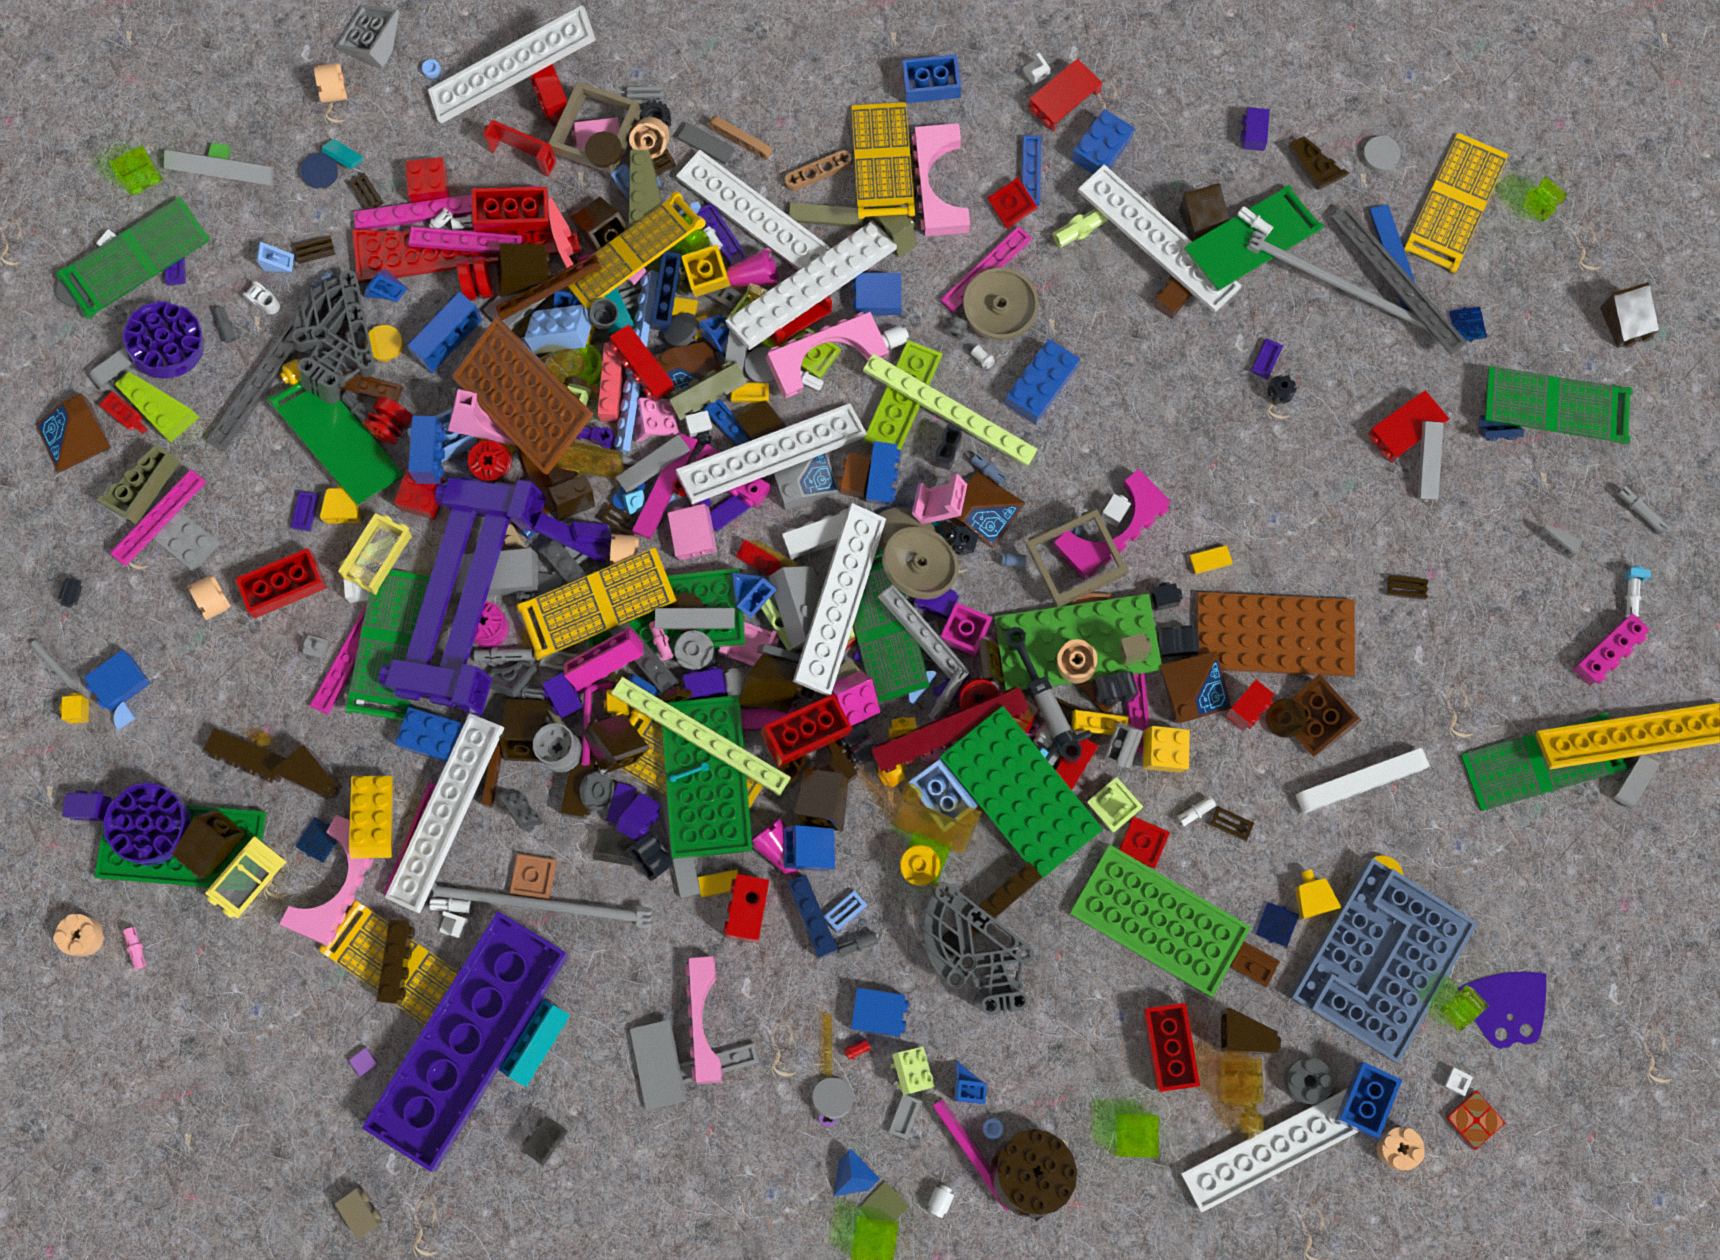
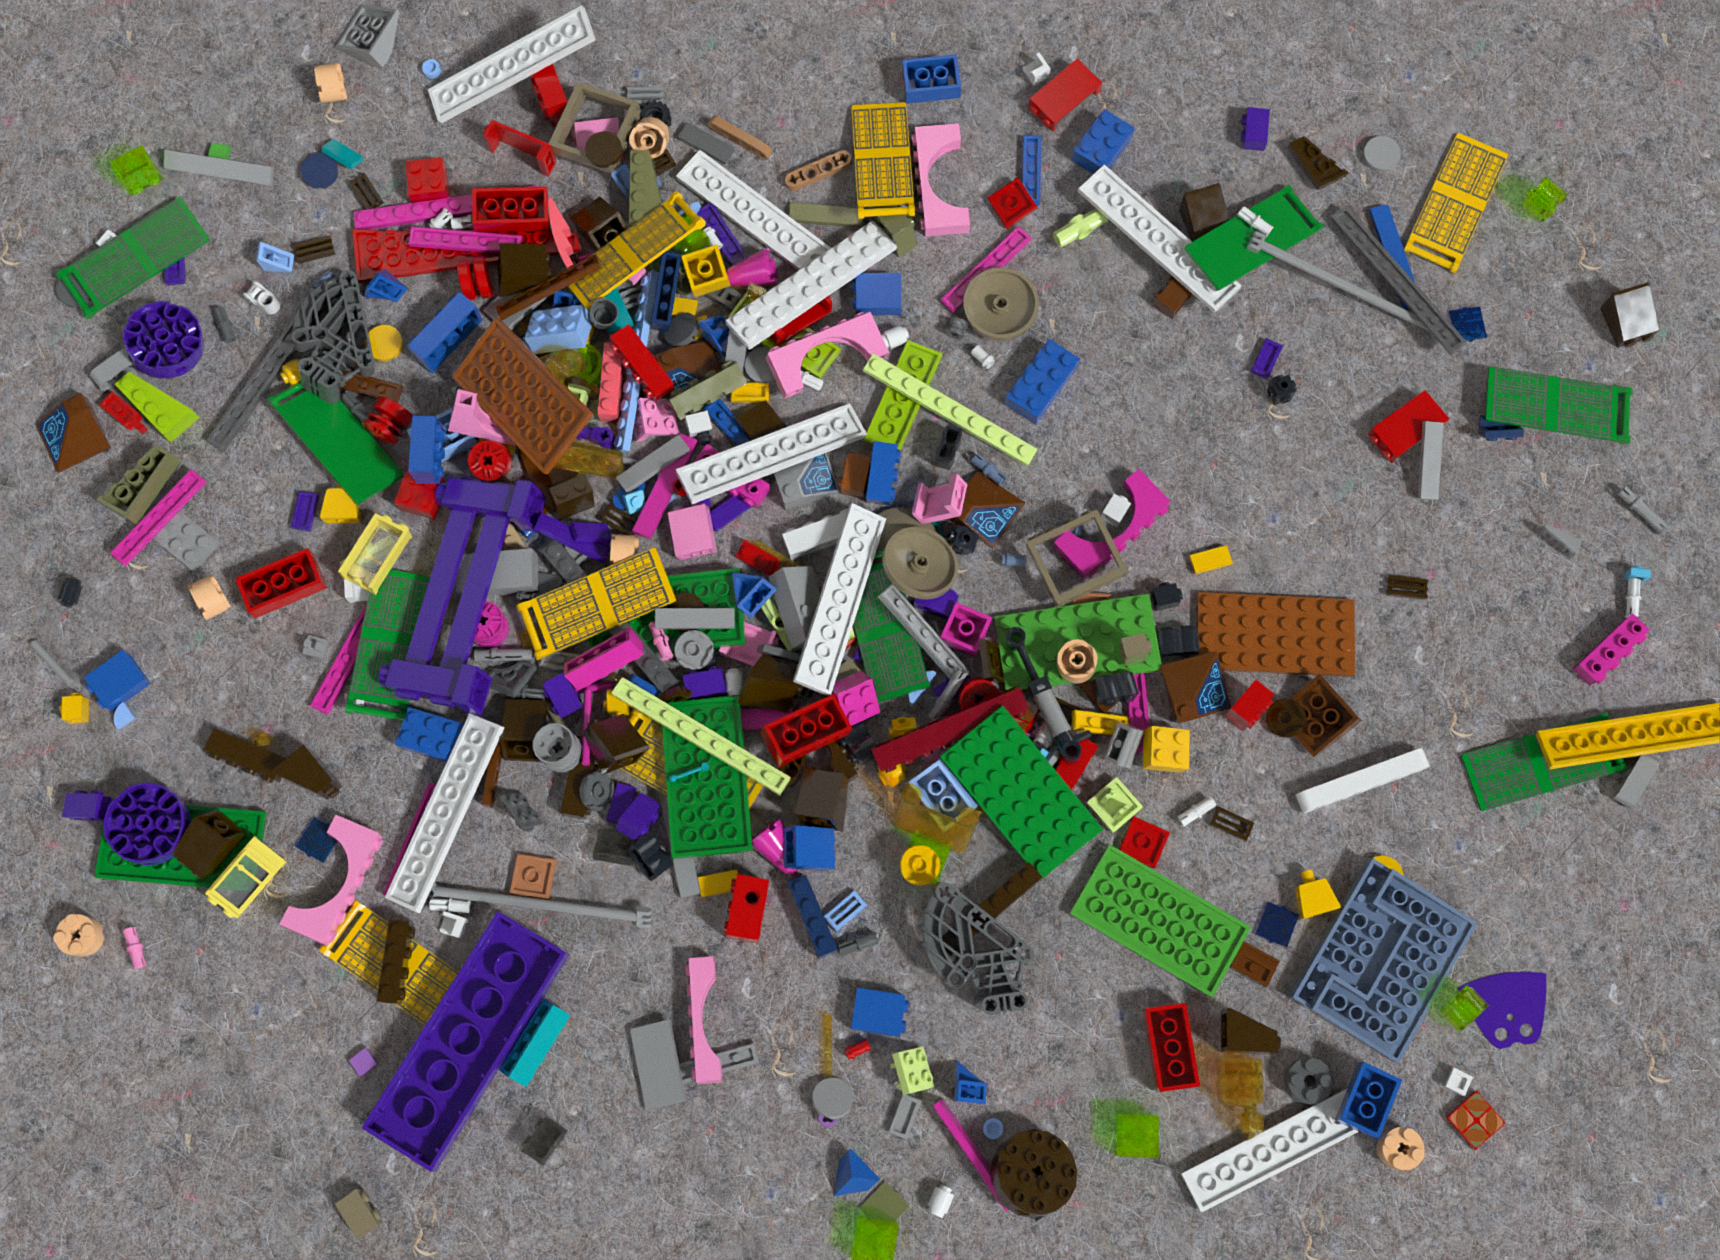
yellow brick [349,776,394,859] -> none

